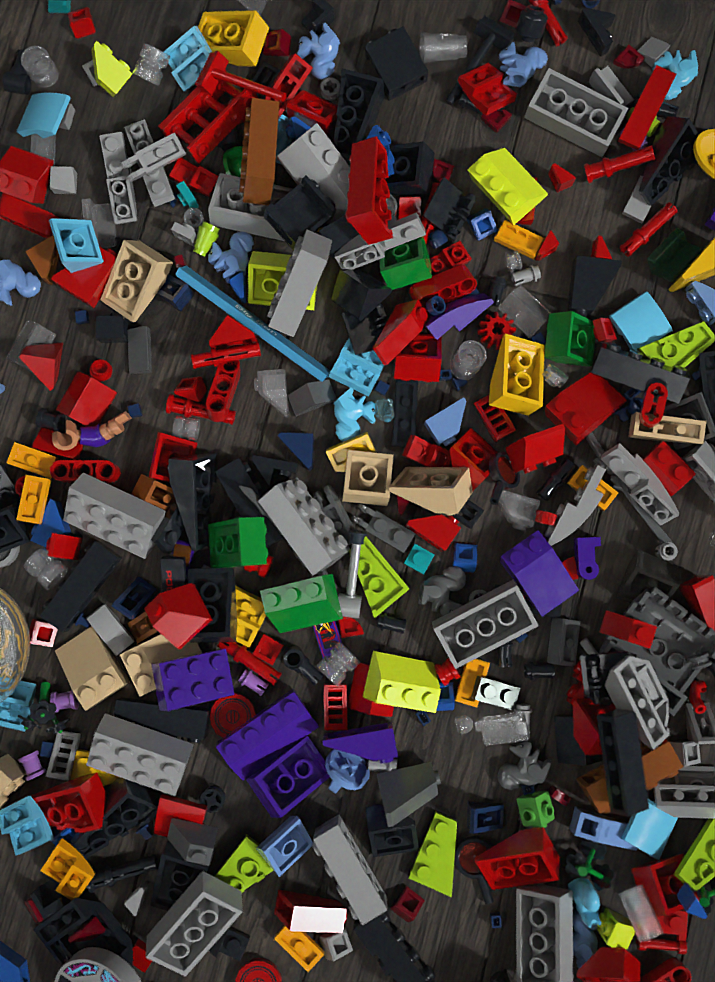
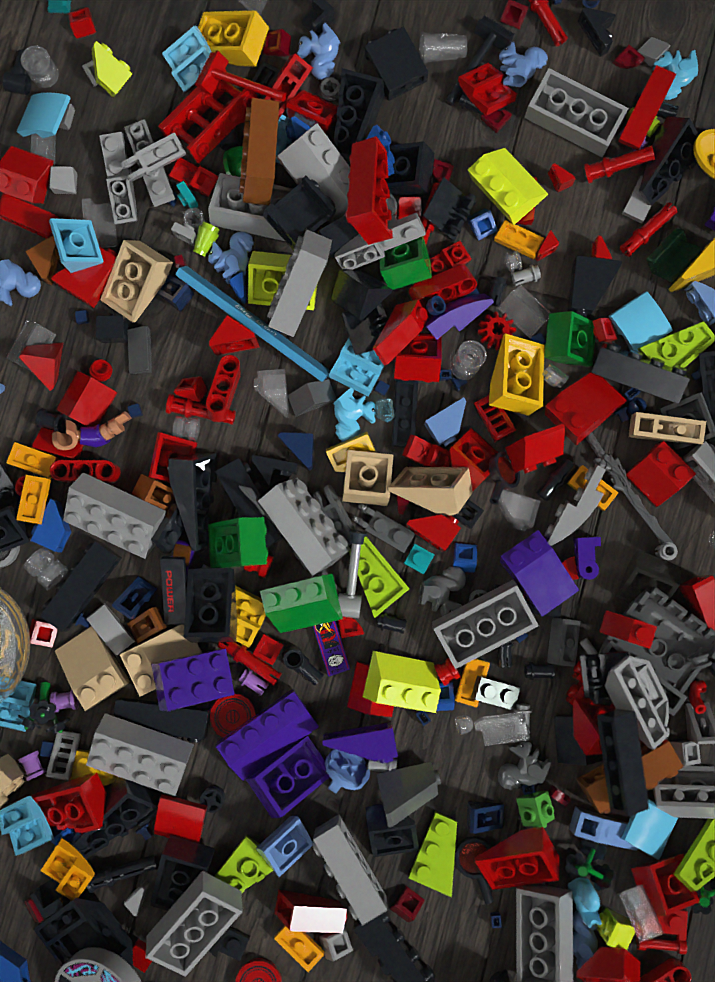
red slope [46,533,83,560] -> none
dark red slope [68,917,105,943] -> none
clear wheel [132,42,171,86] -> none
red slope [144,583,212,649] -> none
dark grey slope [167,818,218,866] -> none
red pin [190,342,261,369] -> none
clear wheel [316,642,360,686] -> none
red slope [324,683,347,730] -> none
dark blue hinge [429,230,448,249] -> none
black head [516,5,548,42] -> none
red axle [535,510,557,526] -> none
light grey panel [589,66,634,107] -> none
light grey slope [601,443,679,526] -> none
red beam [639,383,668,427] -> none
blue slope [676,883,707,919] -> none

